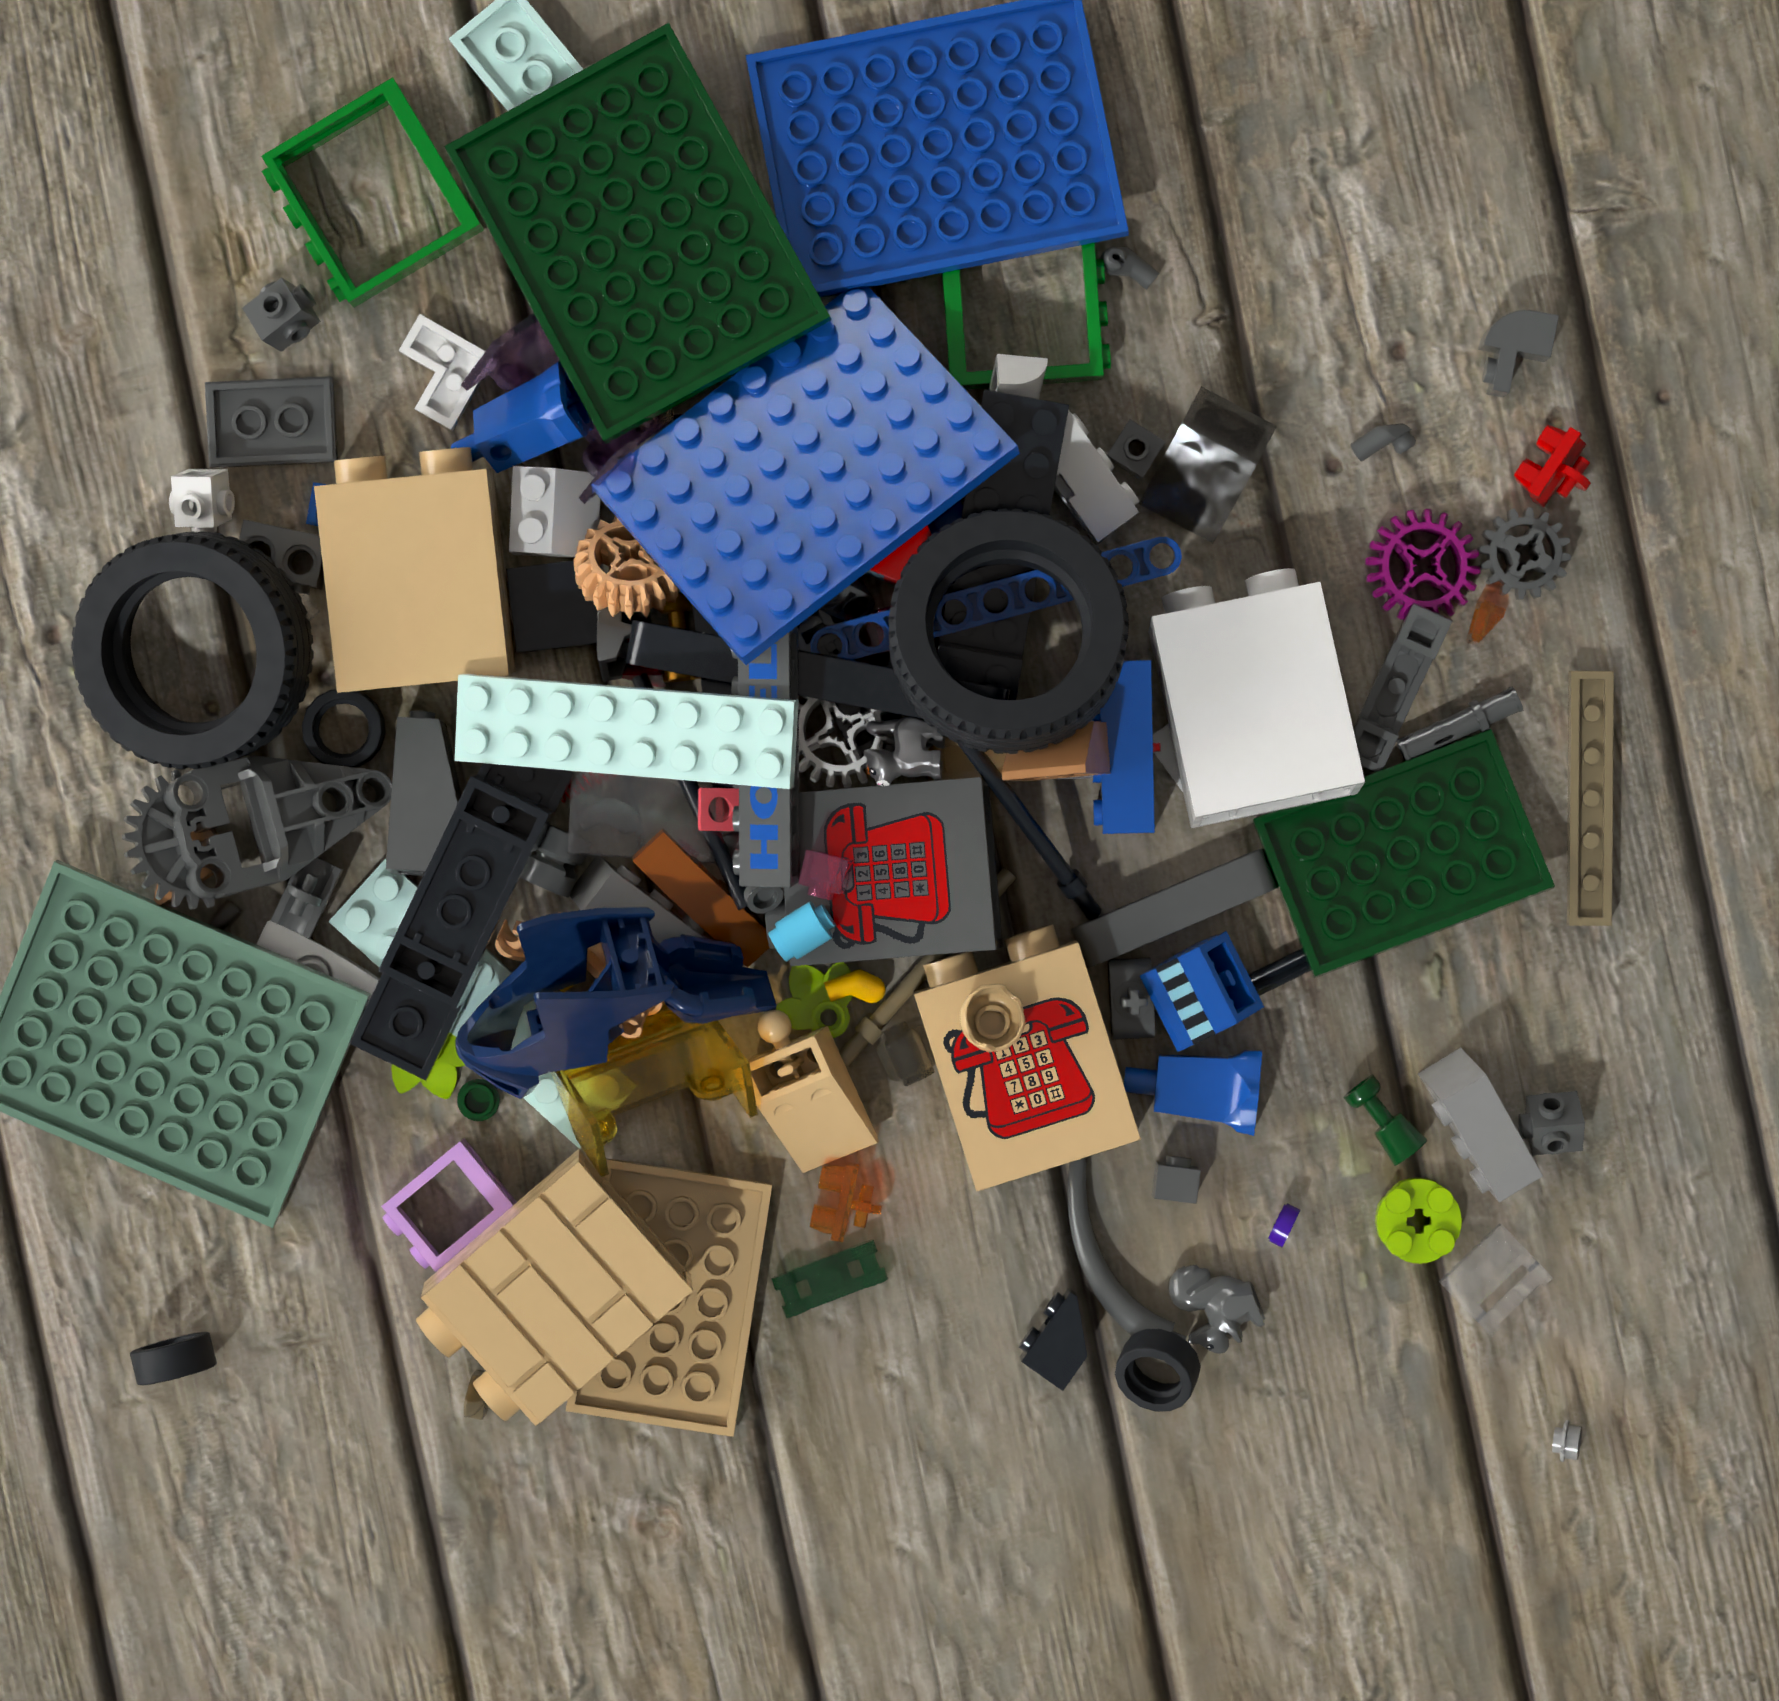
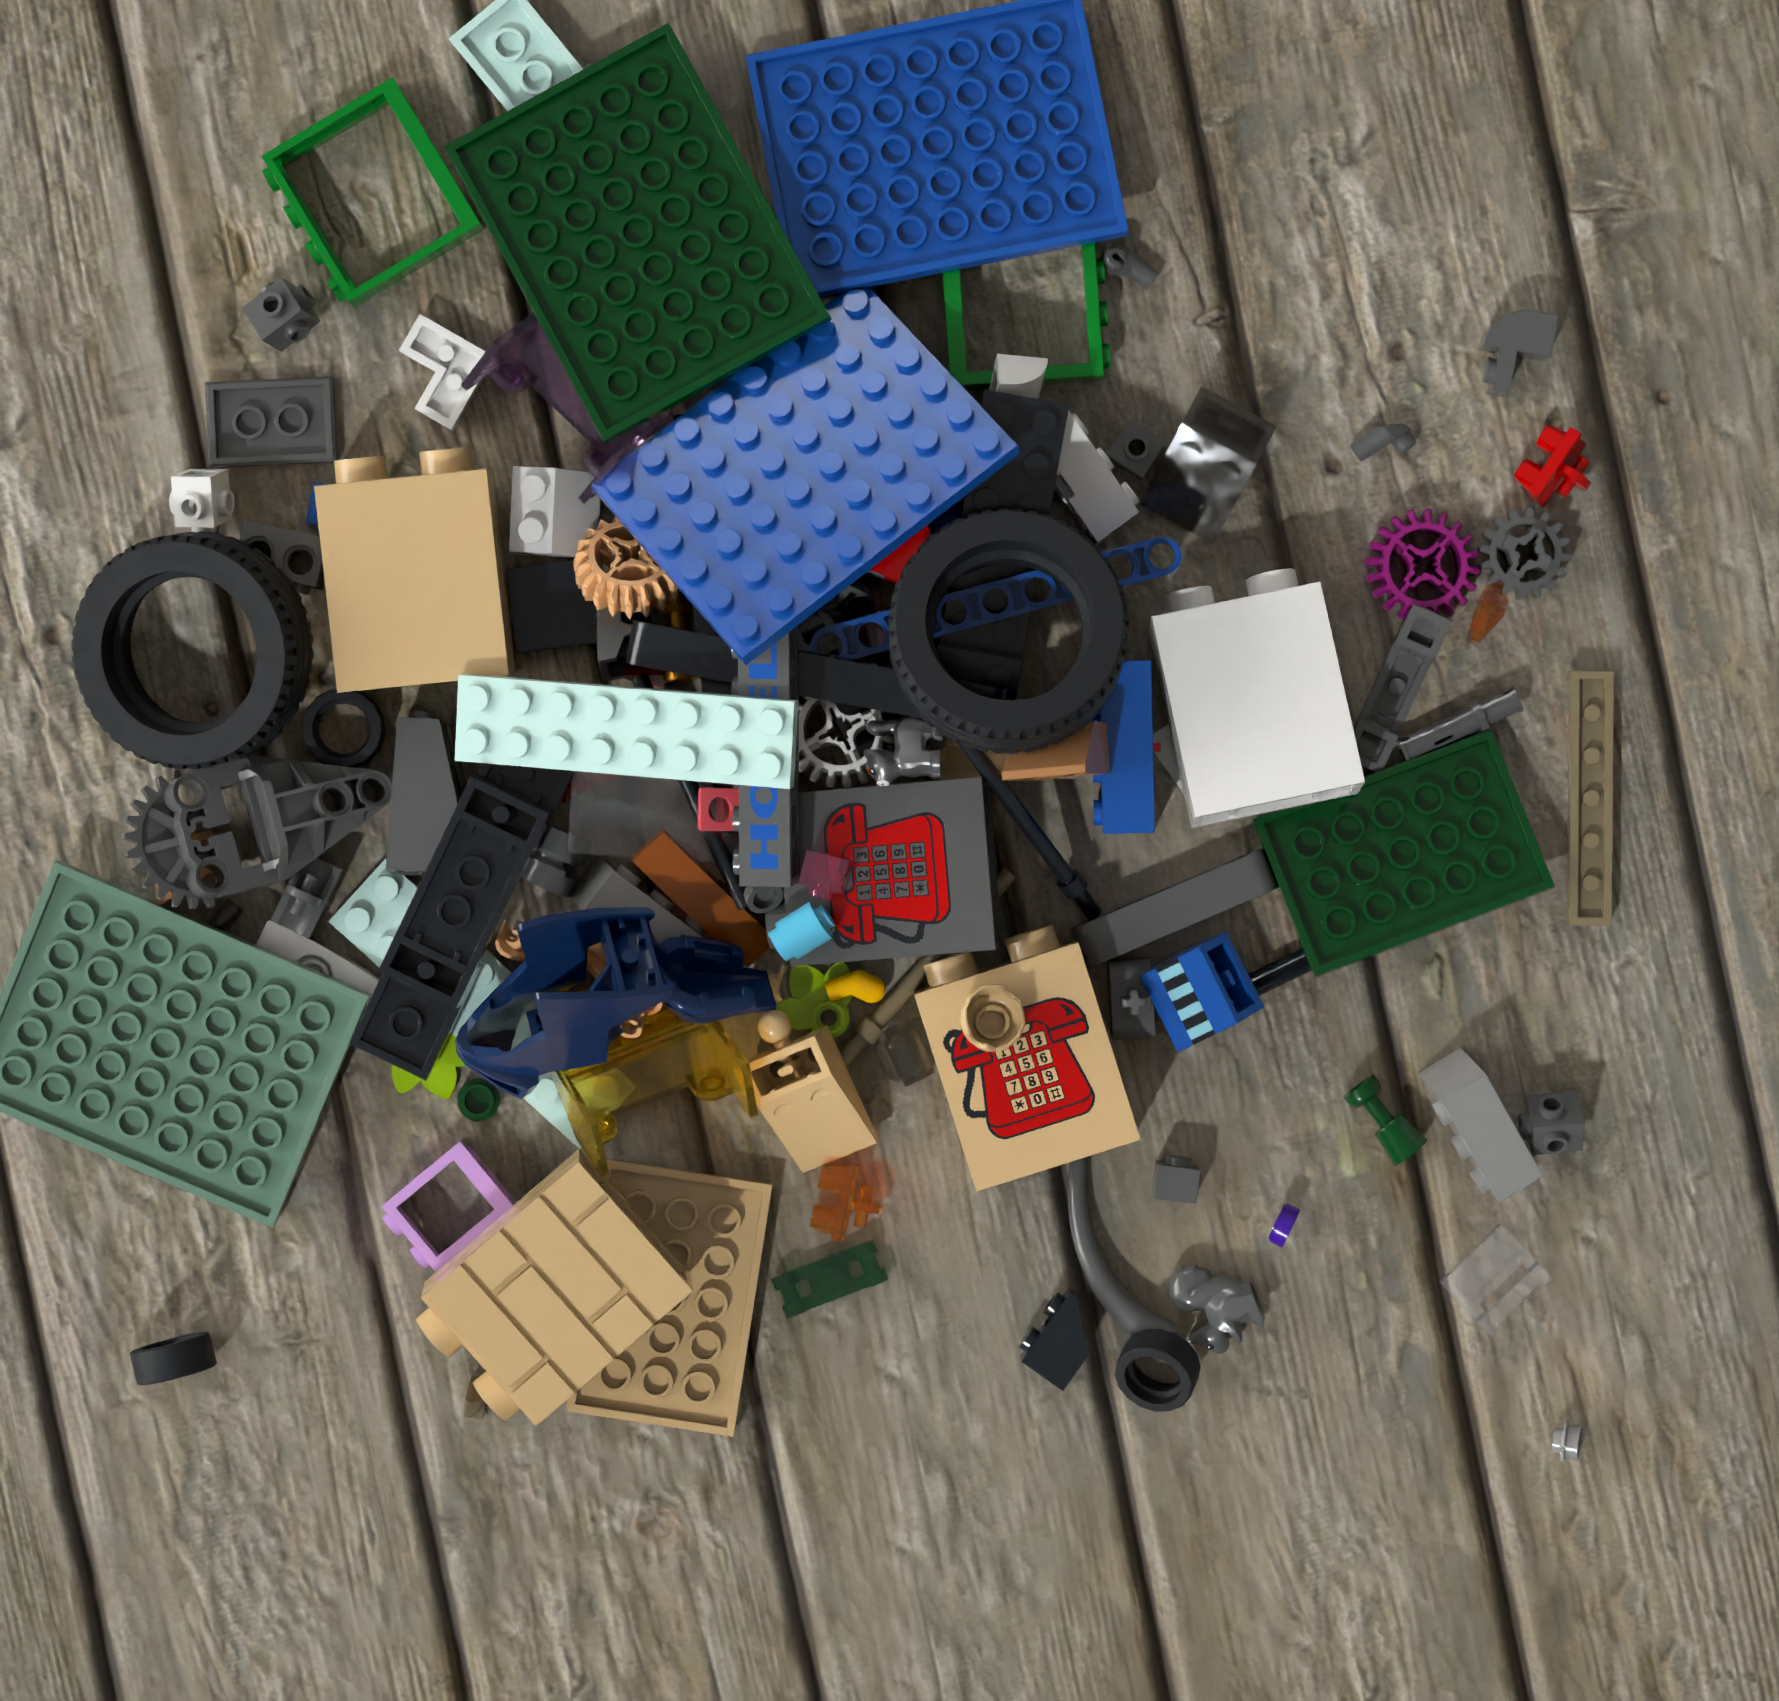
blue piece [451,360,594,473] -> none
blue piece [1124,1050,1262,1136] -> none
lime plate [1375,1178,1462,1264] -> none

